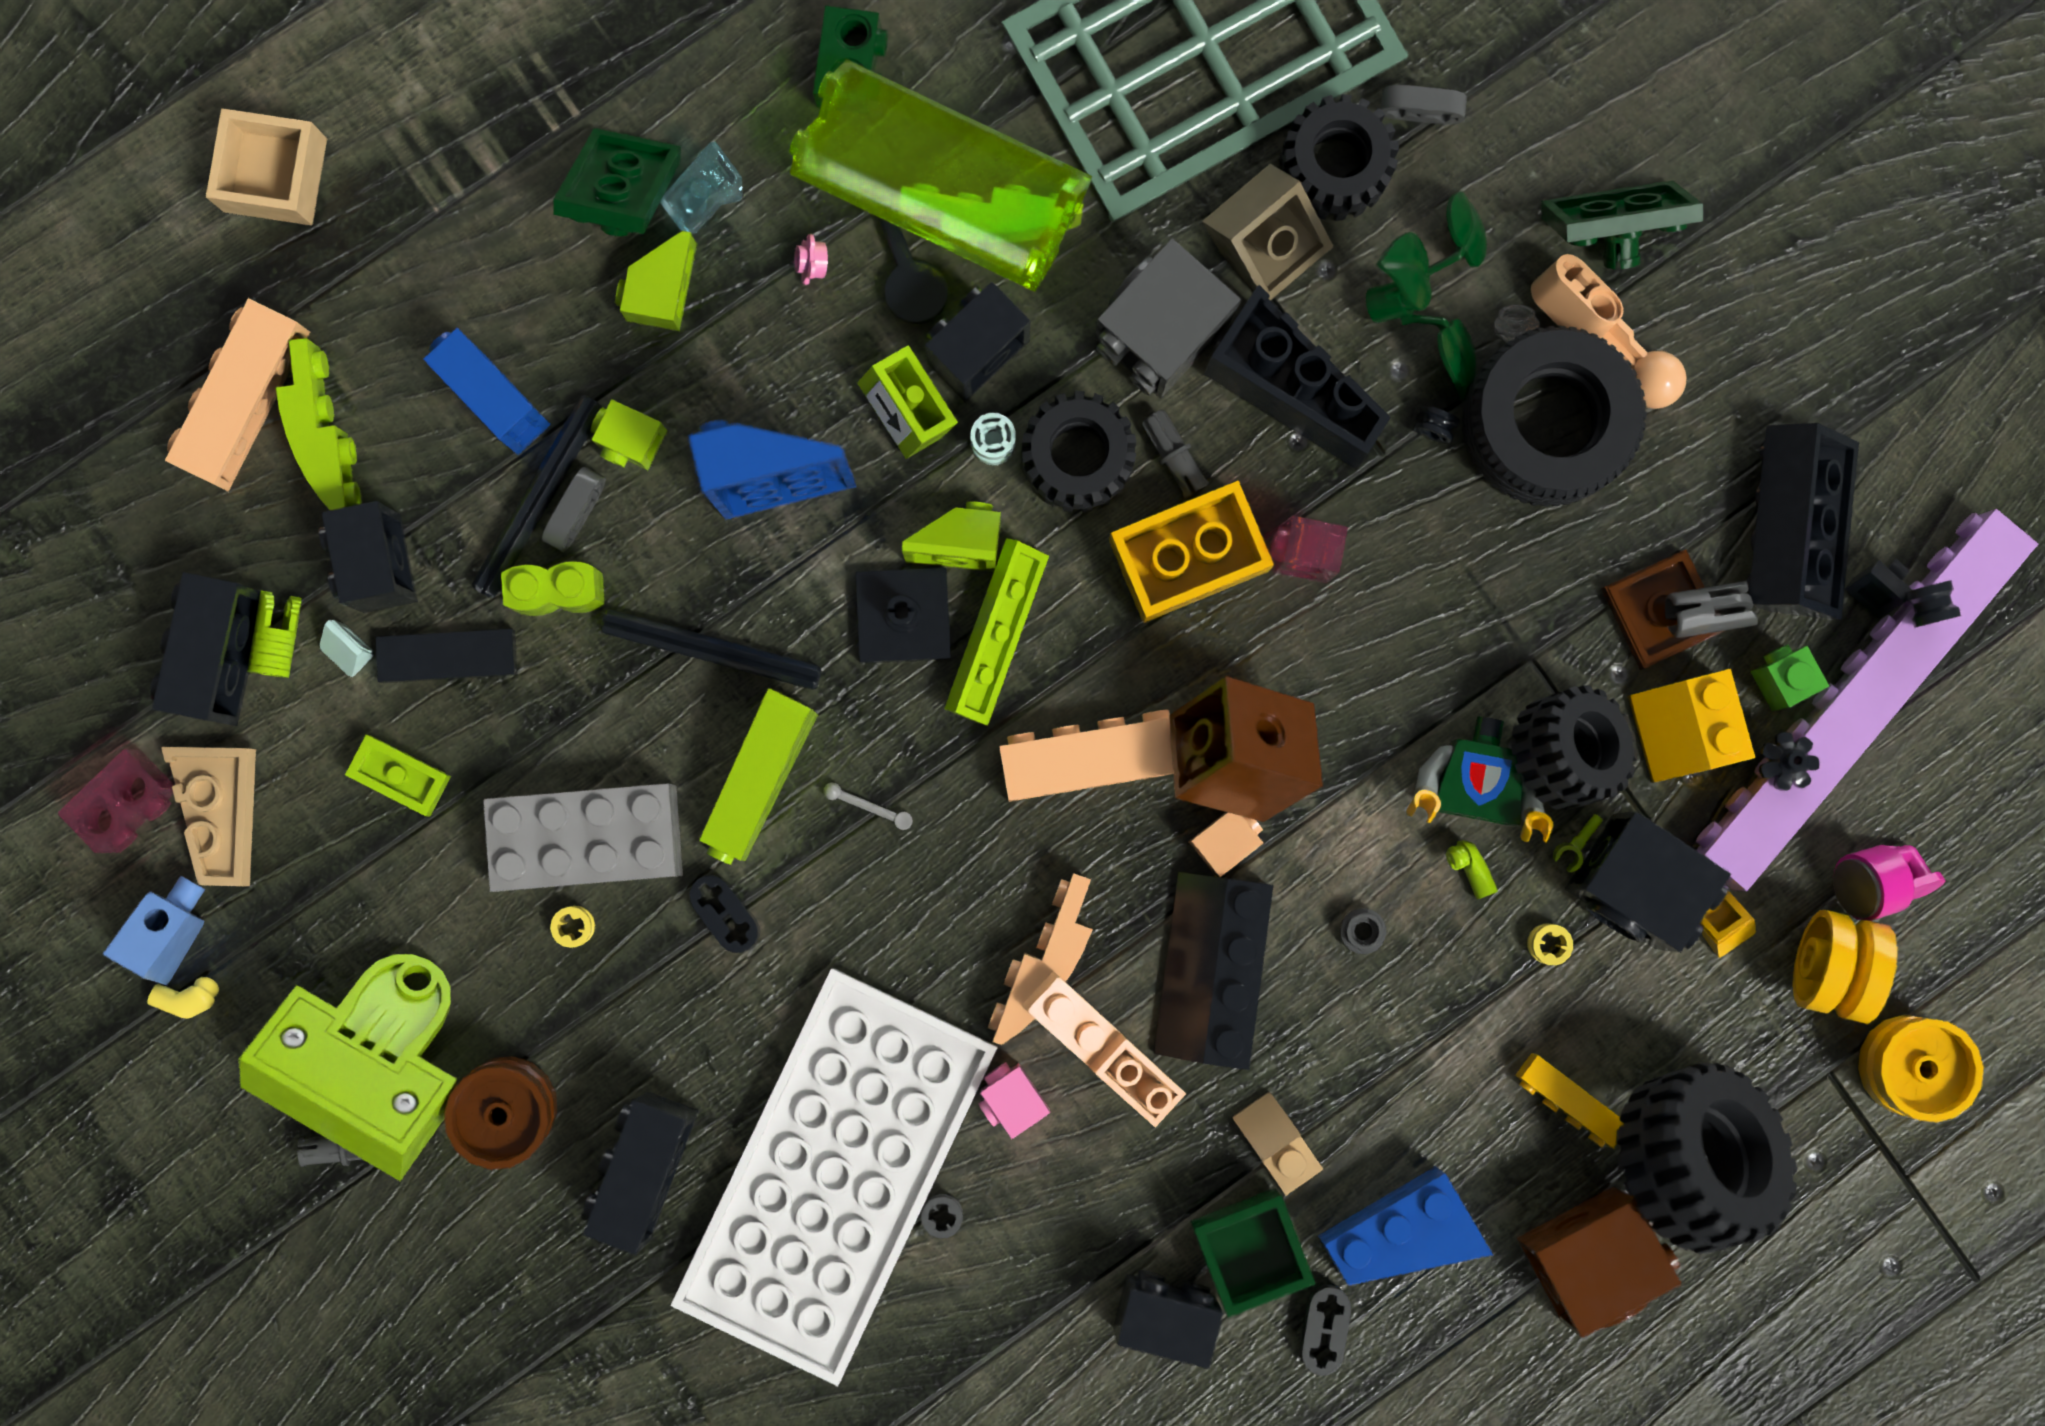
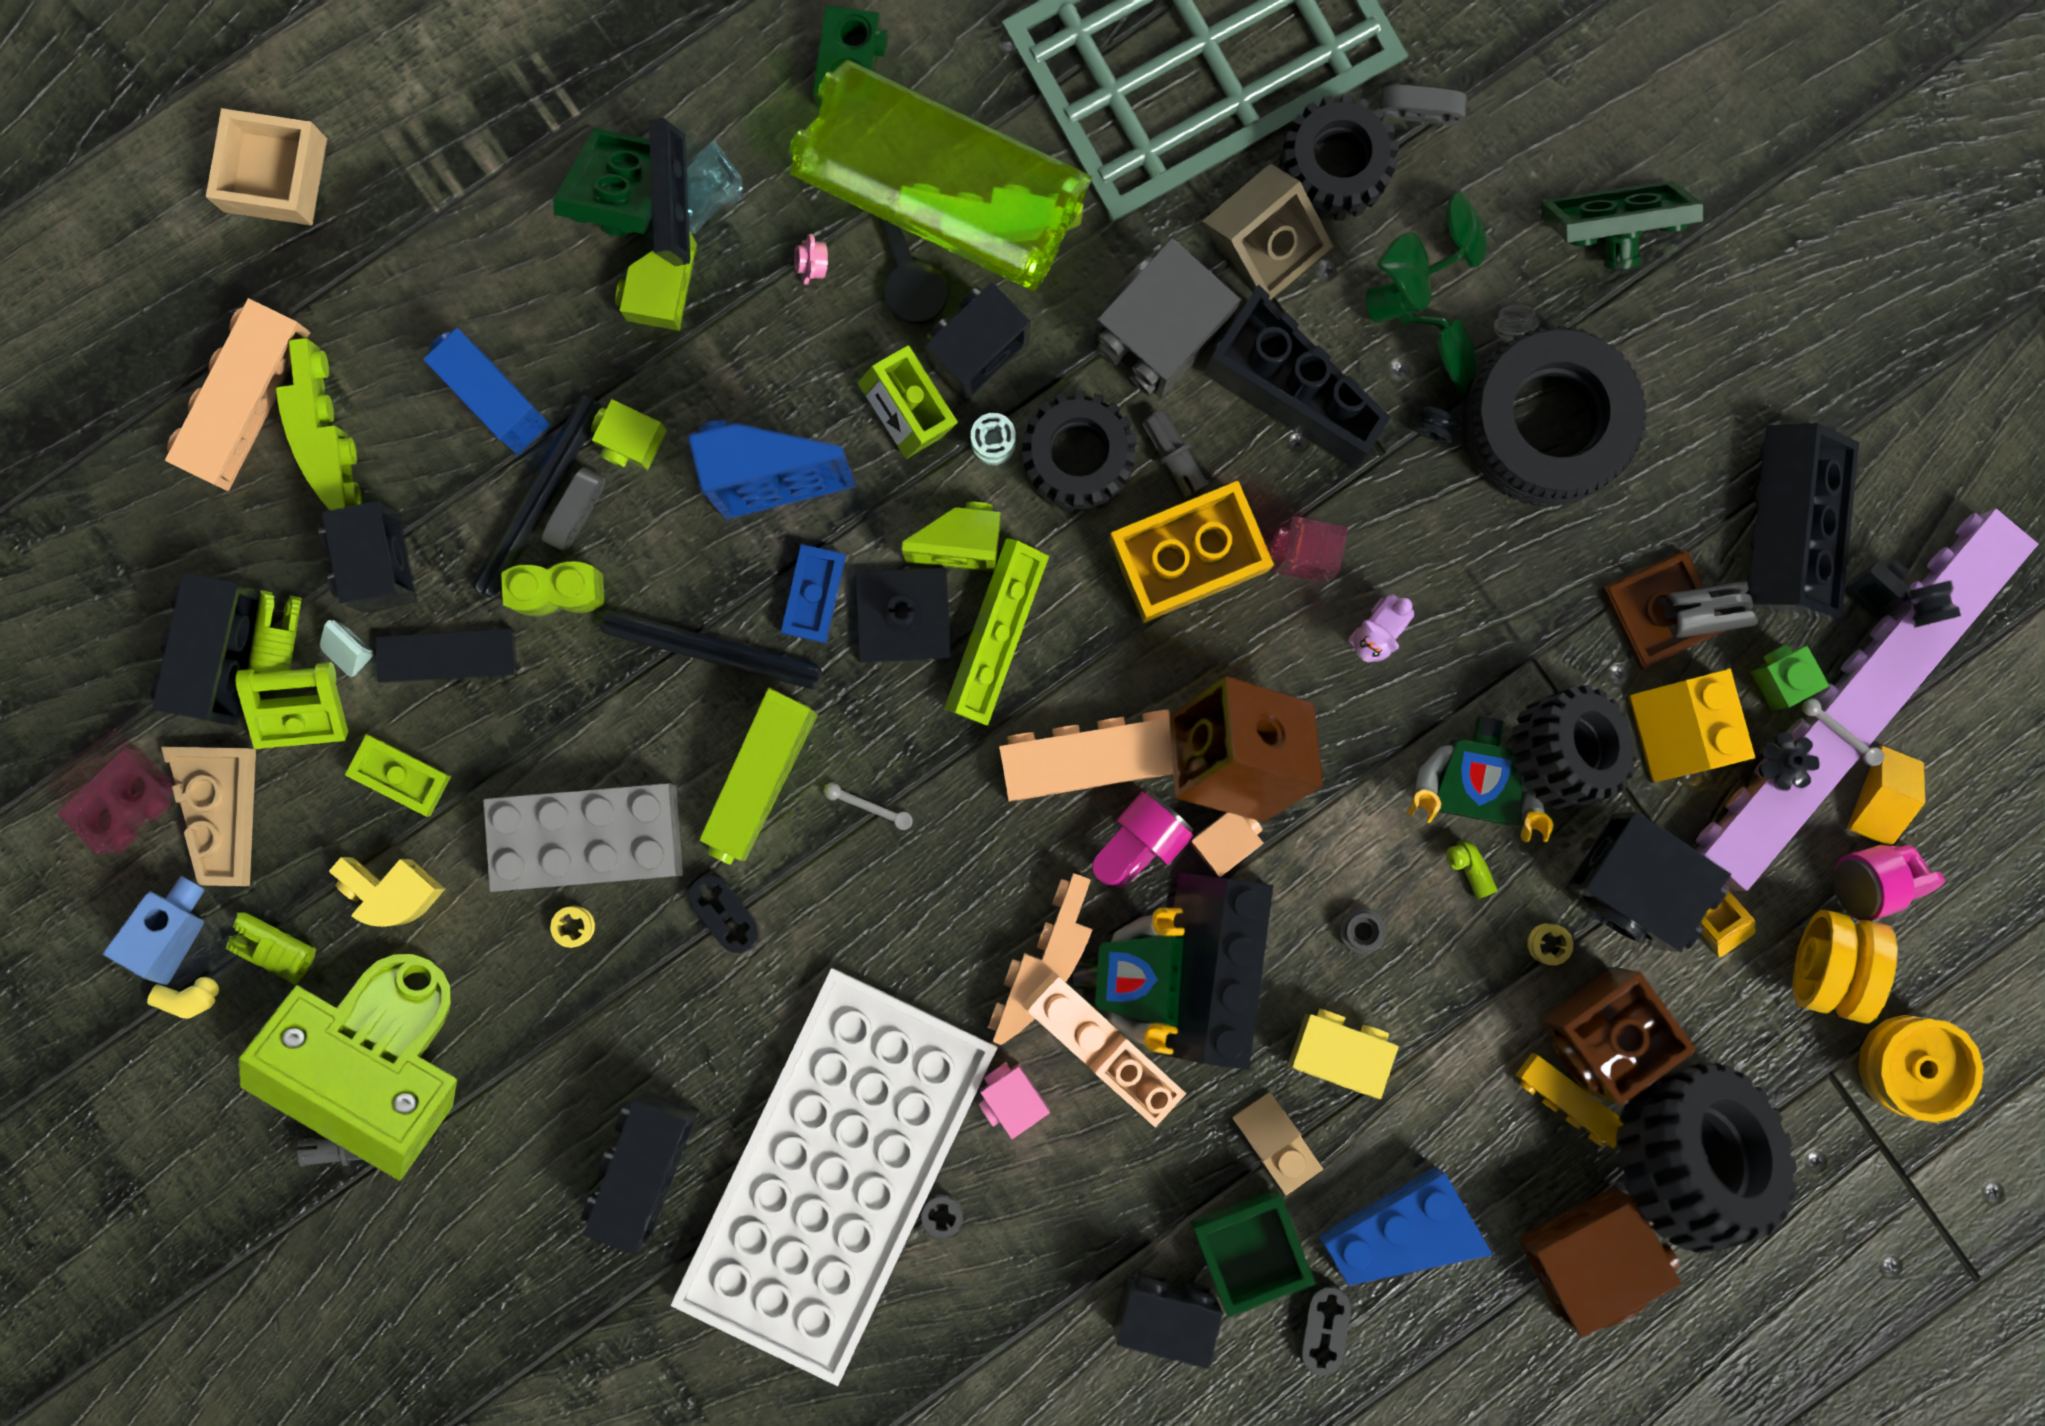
reddish brown wheel [444,1056,558,1169] -> none
light nougat beam [1531,254,1687,409] -> none
lime hand [1553,814,1603,872] -> none
none -> lime hinge [226,912,316,984]
none -> lime plate [236,662,348,749]
none -> light yellow brick [329,857,446,927]
none -> black tile [649,118,691,266]
none -> blue plate [781,544,847,644]
none -> torso [1073,908,1184,1054]
none -> dark pink piece [1093,791,1194,888]
none -> light yellow brick [1287,1009,1399,1099]
none -> lavender animal [1348,594,1414,662]
none -> reddish brown brick [1539,967,1697,1106]
none -> light grey hinge [1802,698,1884,766]
none -> yellow slope [1847,745,1925,846]

